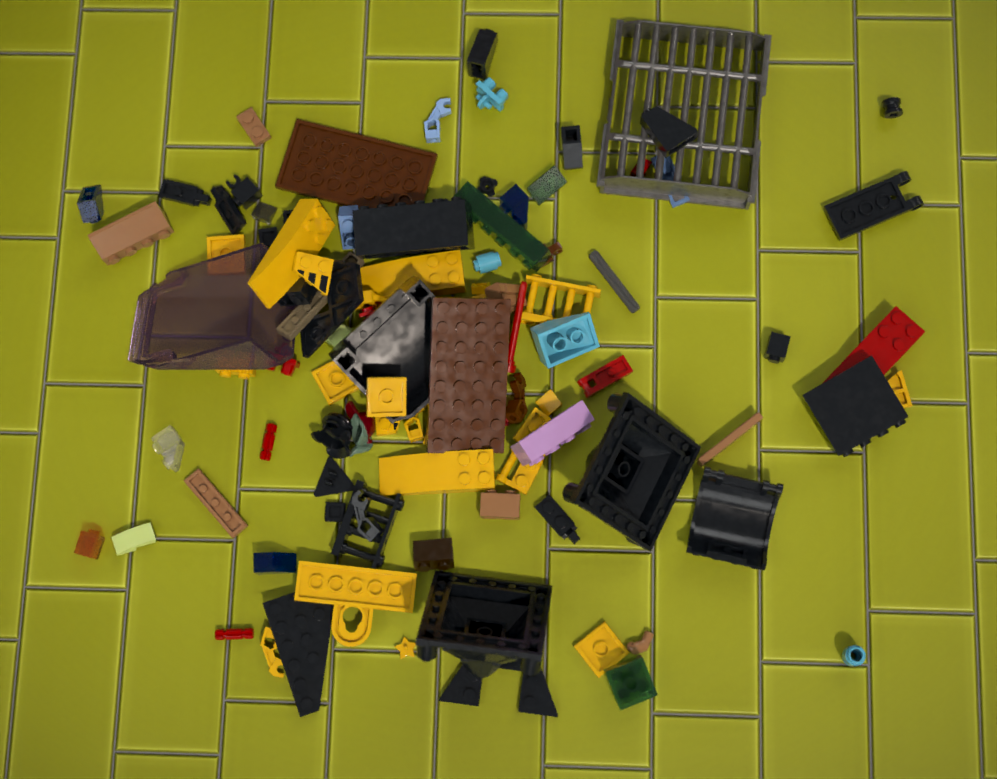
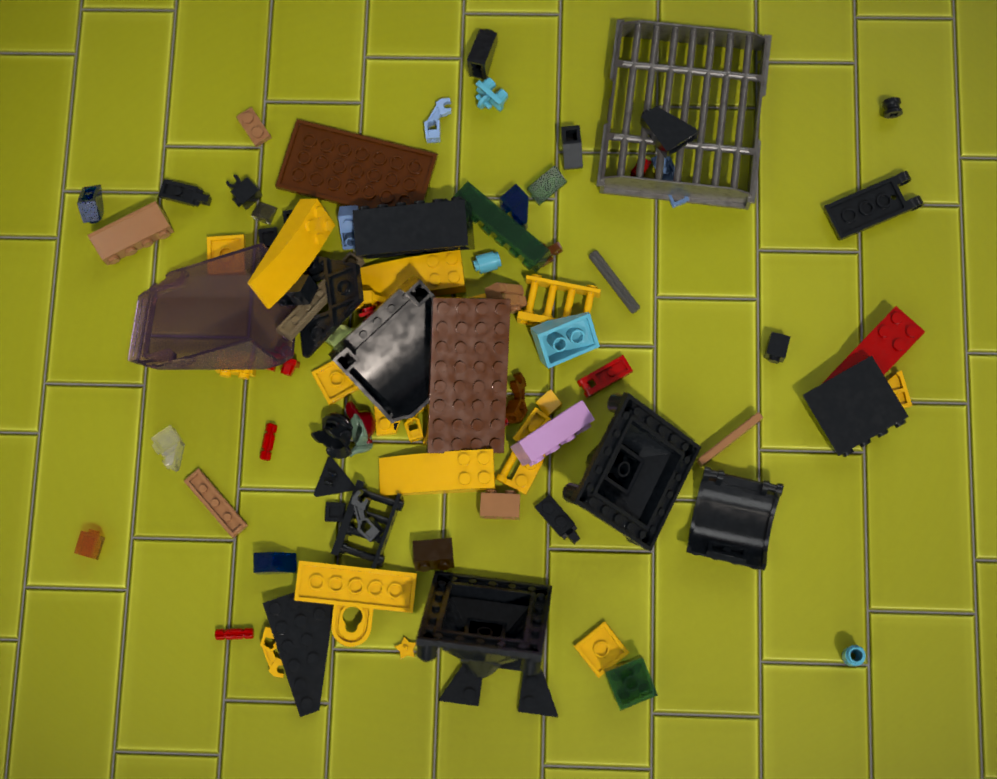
yellowish green slope [111,522,156,556] -> none
black hinge [210,185,247,235] -> none
yellow wing [292,251,334,296] -> none
yellow tile [366,376,407,417] -> none
yellow plate [471,282,491,295] -> none
black plate [477,177,498,197] -> none
red piece [508,281,528,373] -> none
medium nougat arm [627,630,654,655] -> none

